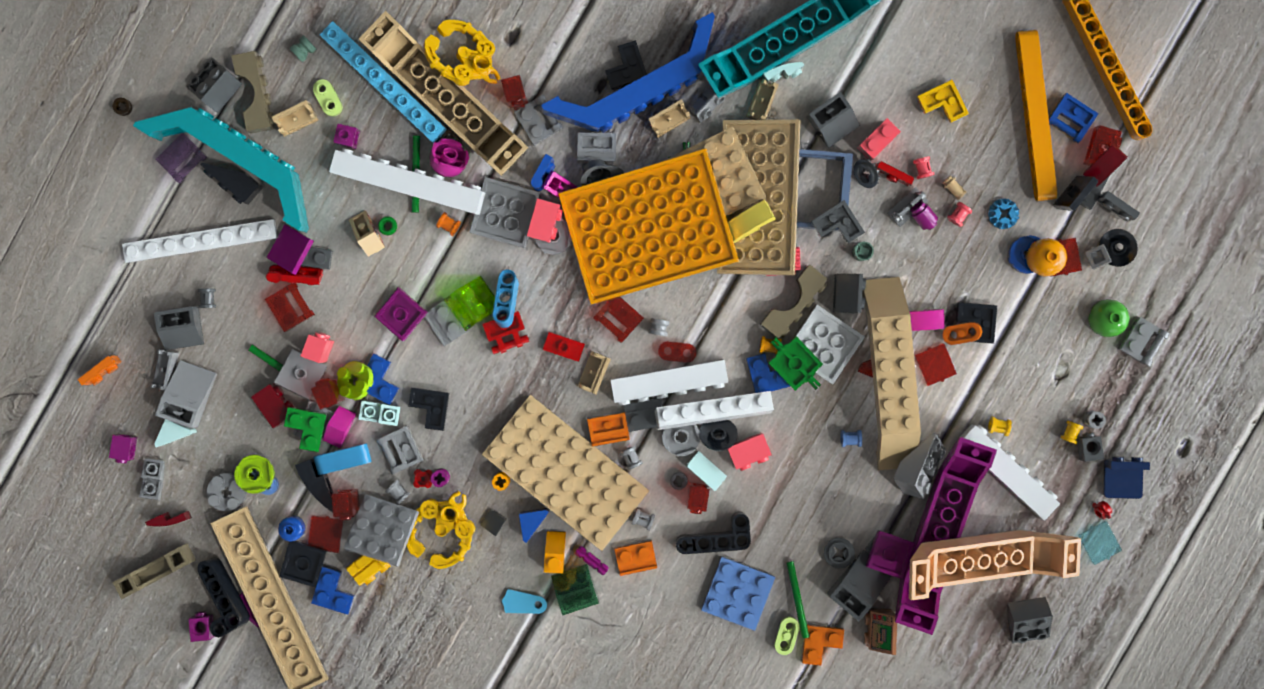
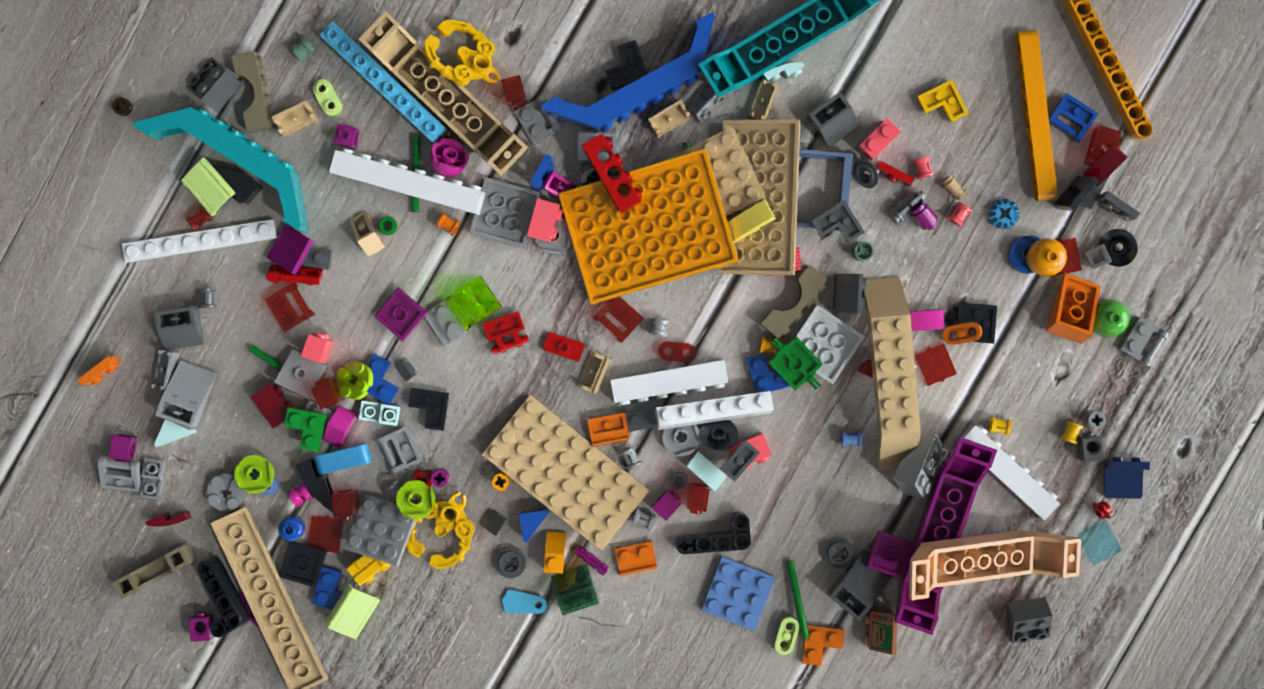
clear purple plate [155,132,207,184] -> none
dark azure beam [493,269,519,328] -> none
none -> light grey plate [98,457,142,492]
none -> yellowish green piece [181,157,235,216]
none -> clear red bush [186,206,213,231]
none -> dark pink wheel [288,482,314,507]
none -> yellowish green piece [324,584,380,639]
none -> dark grey slope [396,359,417,381]
none -> lime plate [396,480,435,520]
none -> dark grey gear [495,548,526,578]
none -> red brick [582,133,642,215]
none -> magenta brick [652,489,681,521]
none -> dark grey plate [720,440,760,482]
none -> orange slope [1046,273,1101,344]

